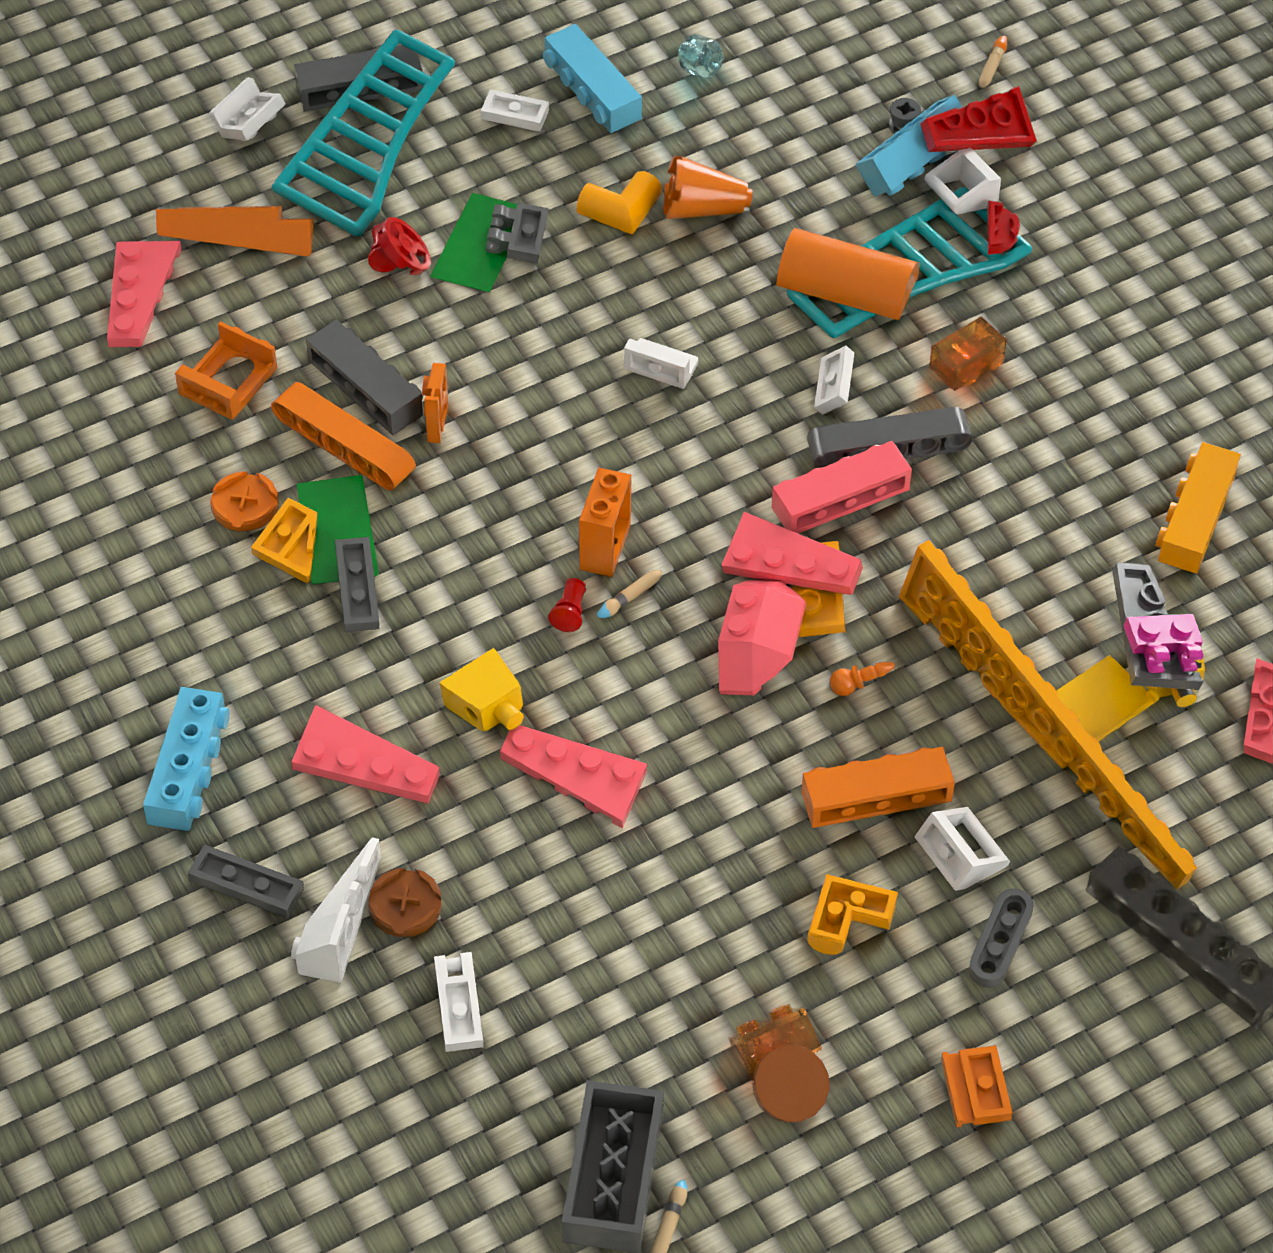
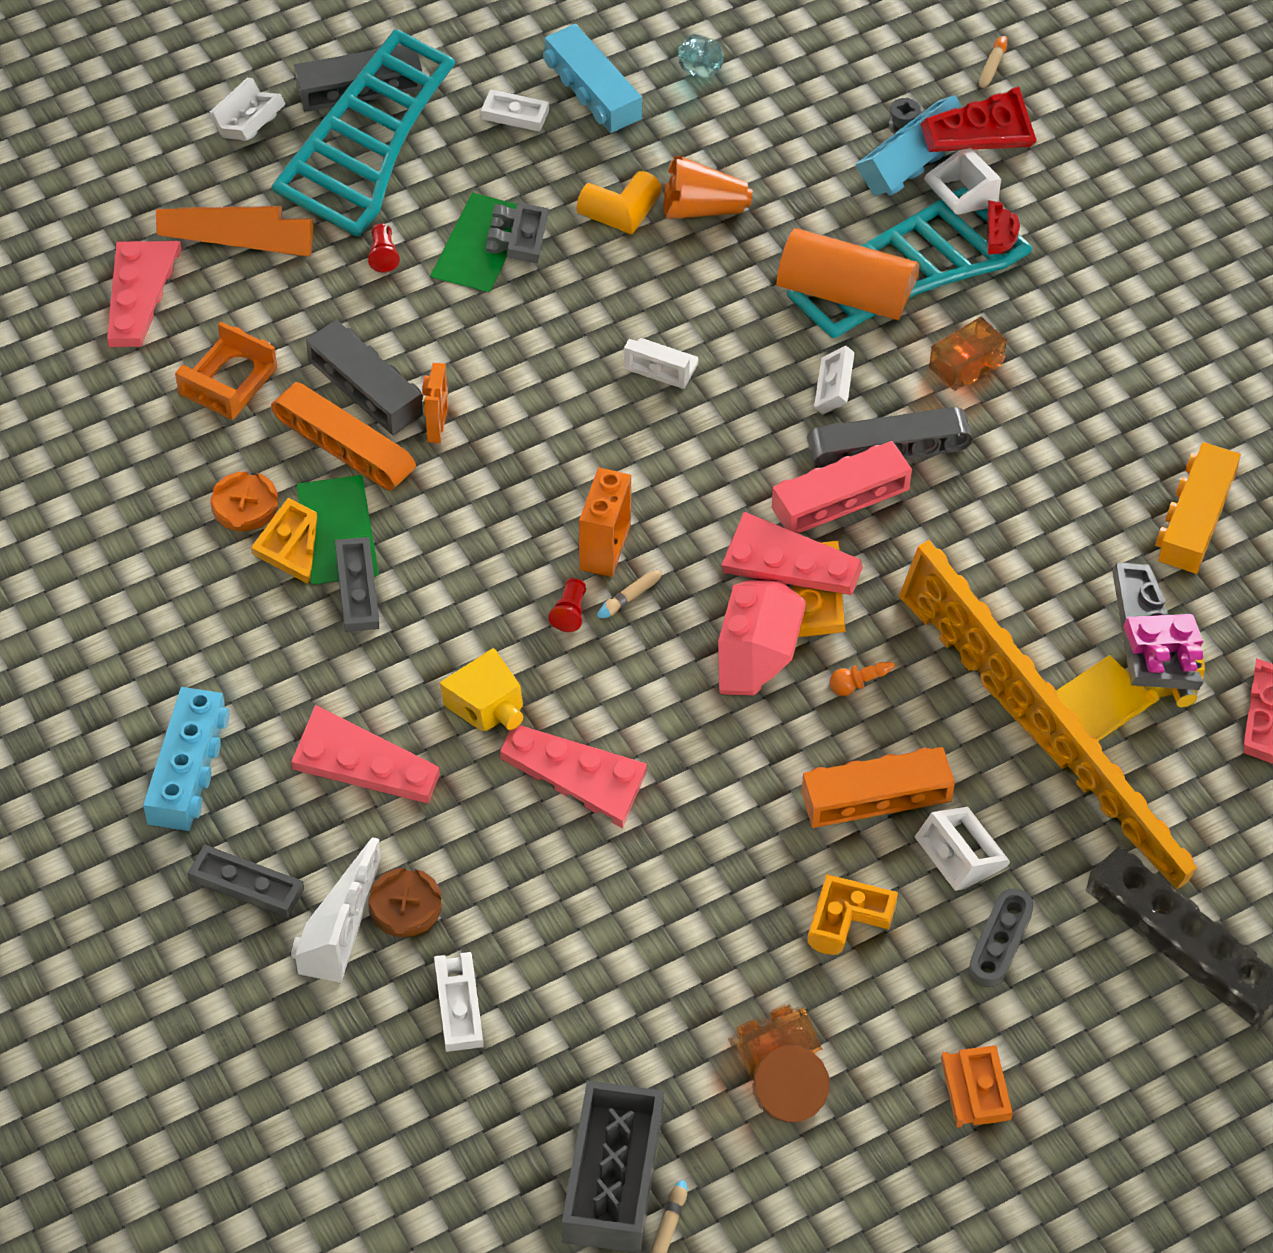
red piece [377,217,431,276] -> none

